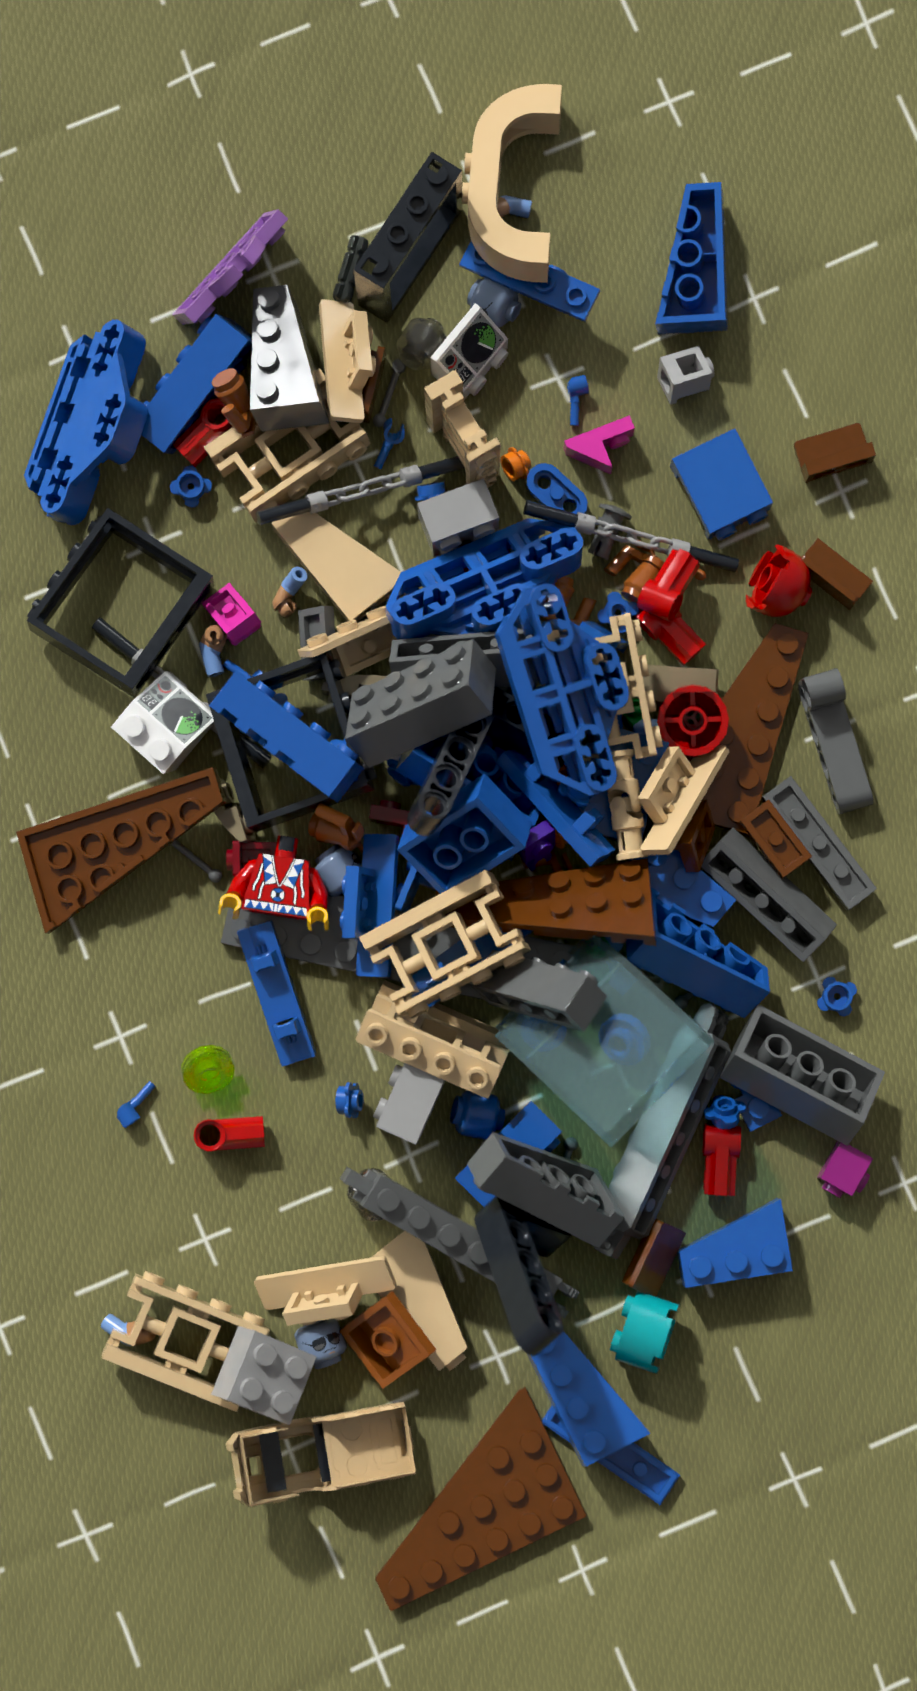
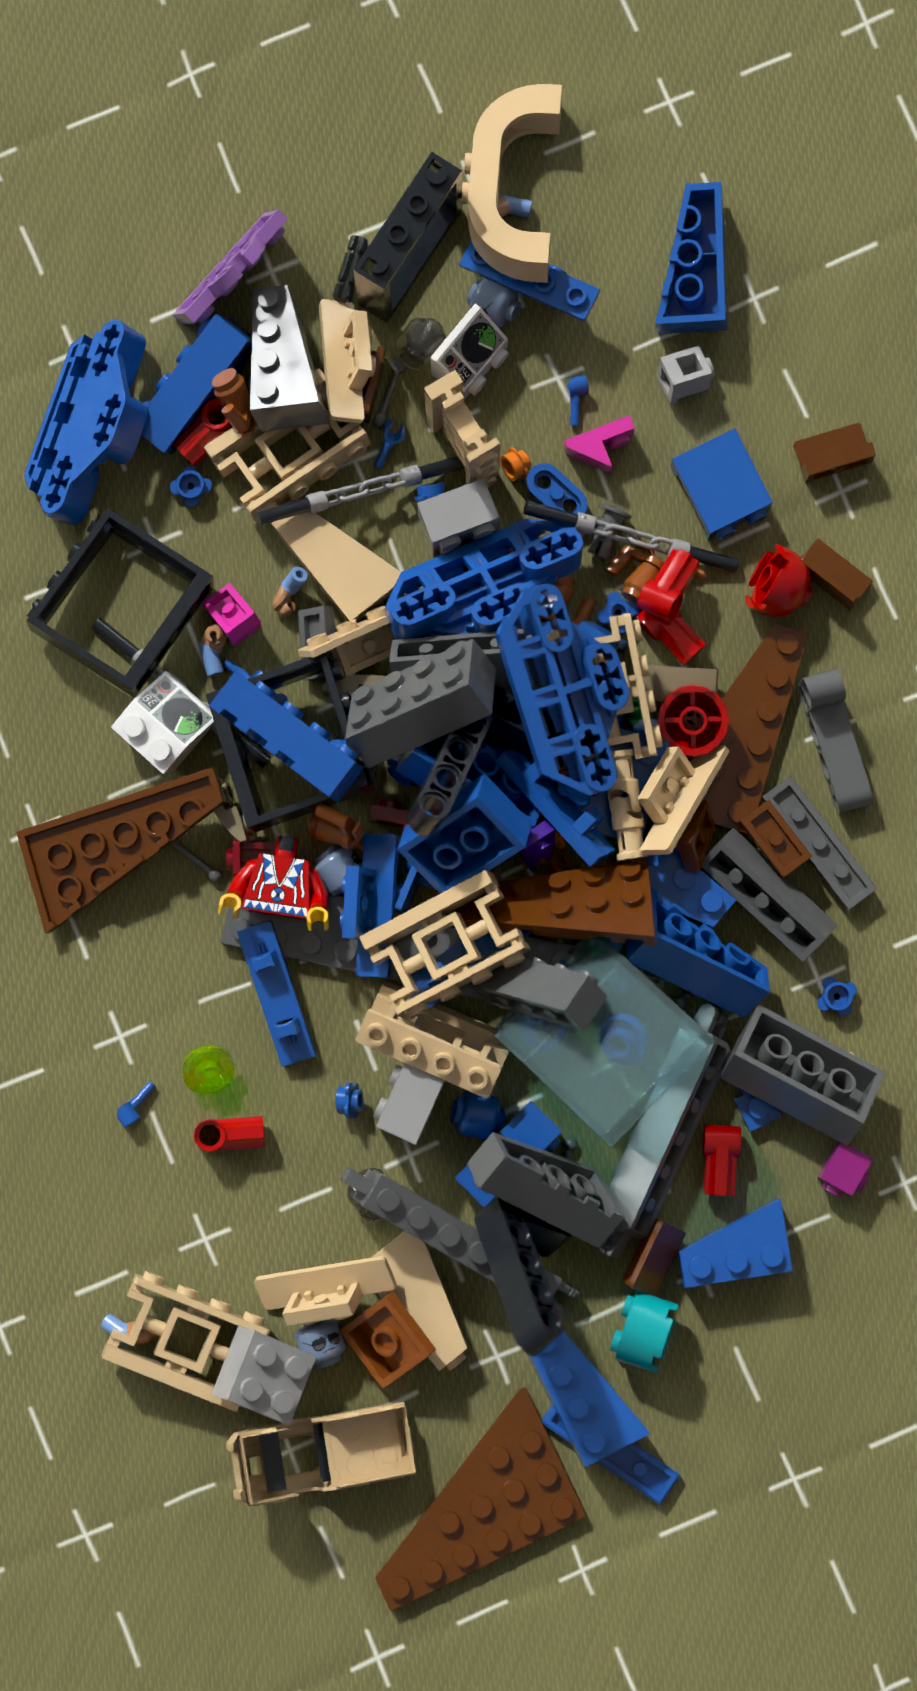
blue plate [704,1095,746,1129] -> none

